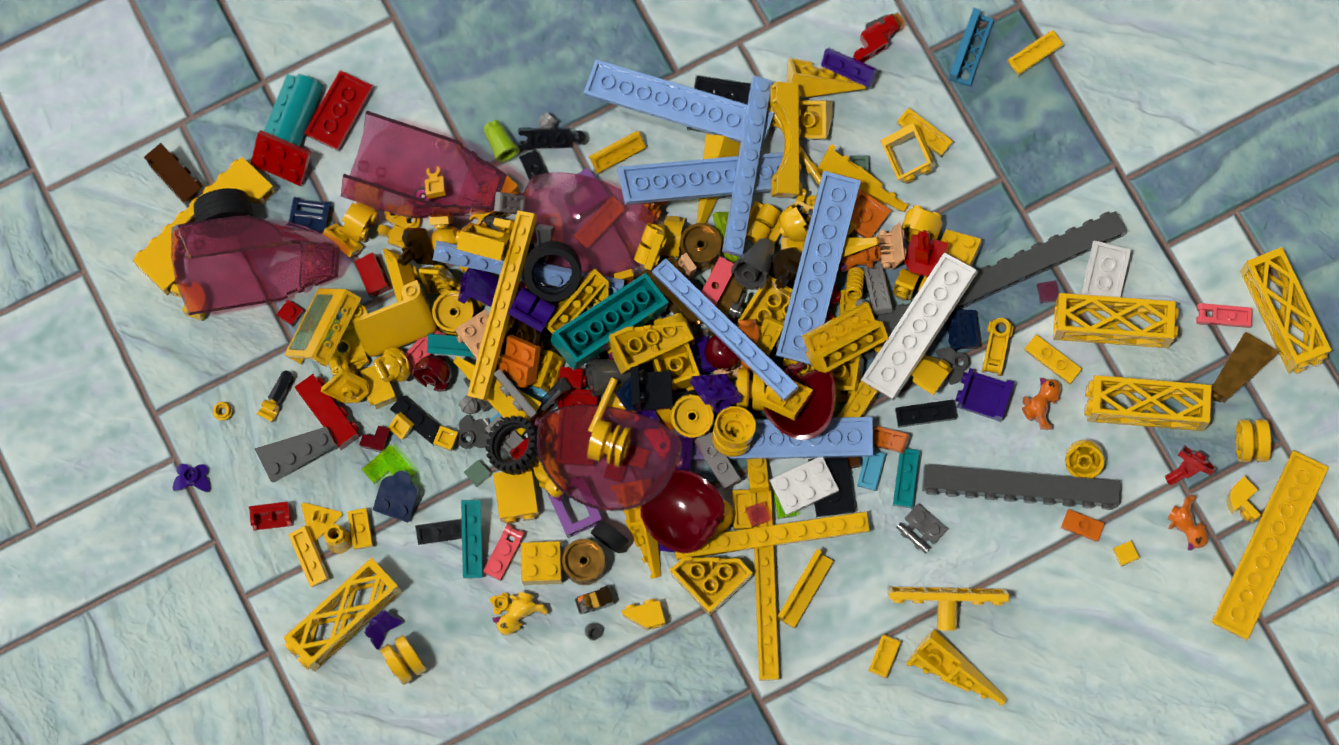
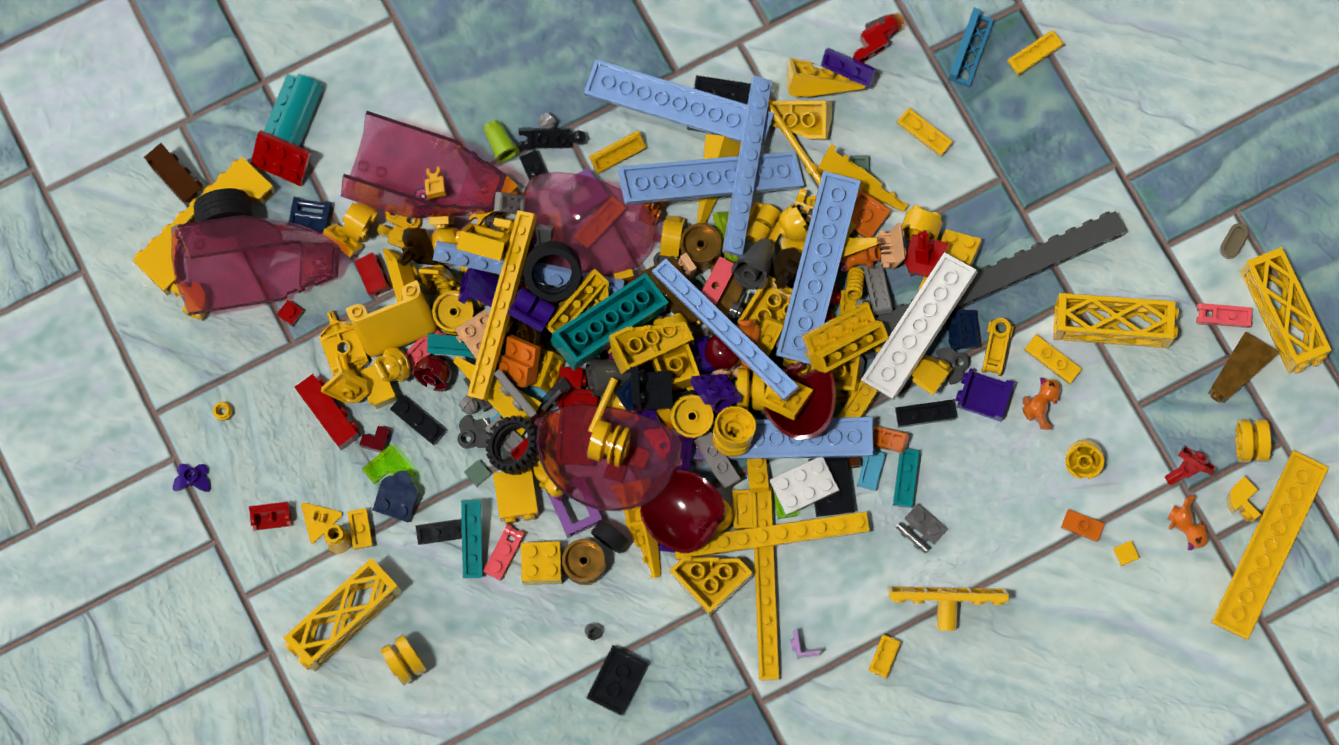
dark grey wing [255,427,337,482] -> none
piece [256,370,293,422] -> none
yellow panel [284,288,361,366] -> none
yellow plate [288,526,330,587] -> none
red plate [304,70,373,151] -> none
dark purple animal [365,610,403,650] -> none
yellow tile [388,412,415,440] -> none
yellow tile [433,426,459,452] -> none
yellow plate [490,593,511,615] -> none
yellow animal [492,591,548,635] -> none
dark brown leg [575,585,614,614] -> none
yellow slope [621,599,666,631] -> none
yellow plate [634,223,667,270] -> none
plate [745,502,770,528] -> none
yellow arch [770,81,801,198] -> none
yellow fence [777,549,833,629] -> none
yellow window [880,123,936,183] -> none
yellow slope [893,268,920,301] -> none
yellow wedge [906,629,1007,706] -> none
dark grey brick [922,465,1120,510] -> none
clear pink plate [1036,280,1059,304] -> none
white plate [1081,241,1131,297] -> none
yellow piece [1084,375,1212,431] -> none
none -> black plate [586,645,648,716]
none -> lavender bracket [790,630,821,659]
none -> dark tan tile [1219,223,1249,259]

